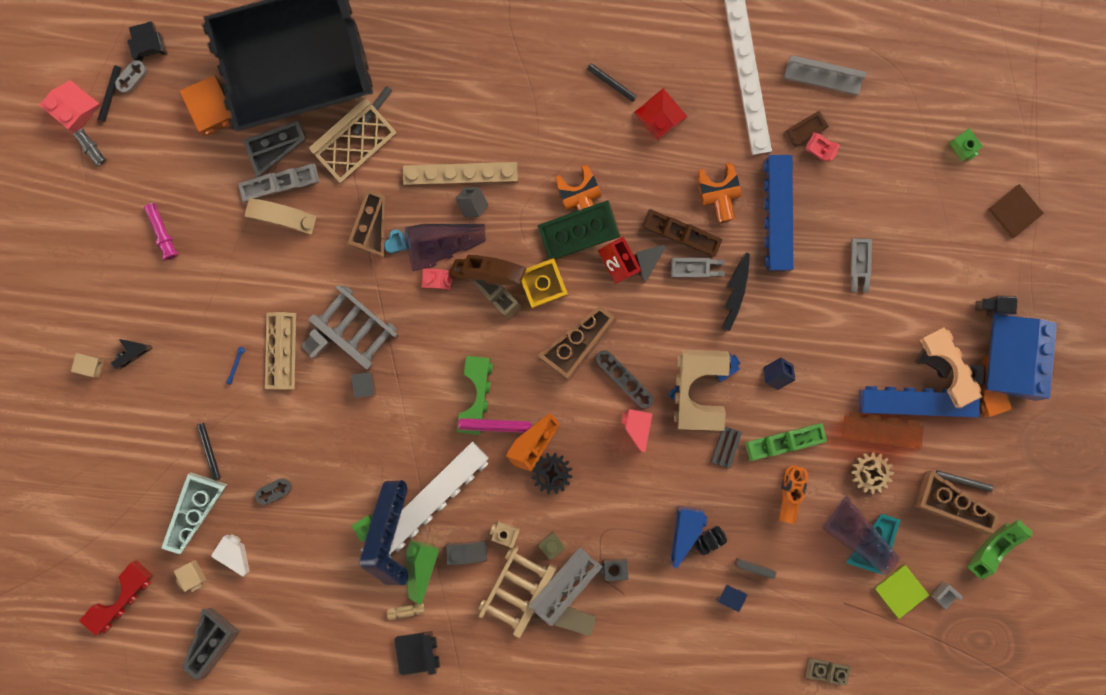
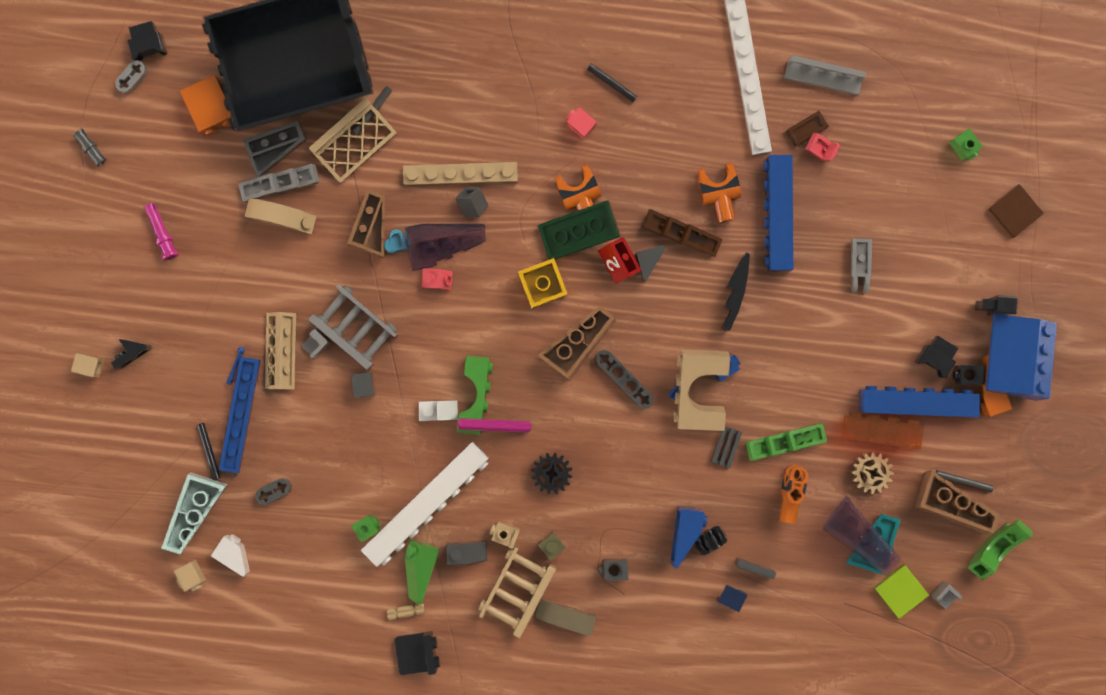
coral slope [39,80,101,133] -> none
red arch [79,560,154,636] -> none
black bar [98,65,121,122] -> none
dark grey wedge [182,608,240,681] -> none
dark blue beam [360,480,409,585] -> none
reddish brown slope [449,255,526,285] -> none
dark tan slope [470,279,522,320] -> none
orange slope [506,413,560,471] -> none
light grey fence [529,547,602,626] -> none
coral slope [621,409,652,452] -> none
red slope [634,88,688,141] -> none
light grey hinge [671,258,725,278] -> none
dark blue panel [764,358,795,390] -> none
dark tan slope [805,658,850,686] -> none
light nougat arch [920,327,981,408] -> none
none -> blue plate [219,357,261,474]
none -> white slope [419,400,458,421]
none -> coral brick [566,107,597,140]

